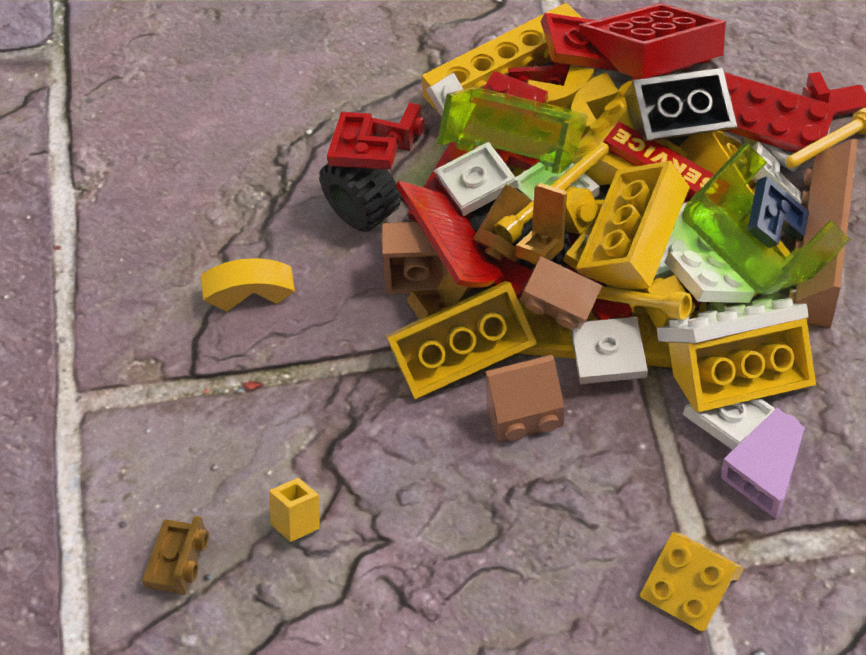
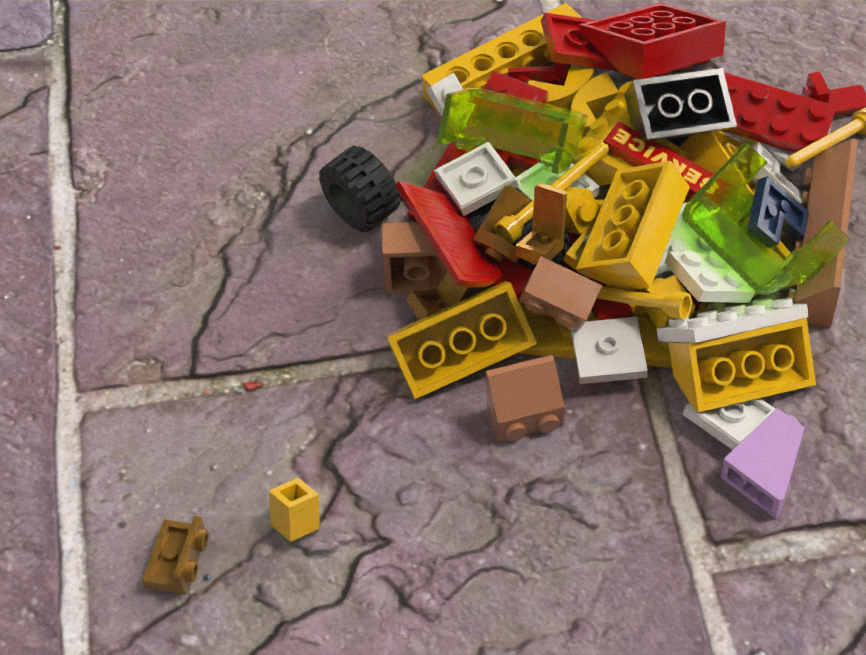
yellow brick [200,258,295,312] -> none
red plate [327,112,398,170] -> none
red bracket [369,102,425,151] -> none
yellow bracket [640,532,744,631] -> none

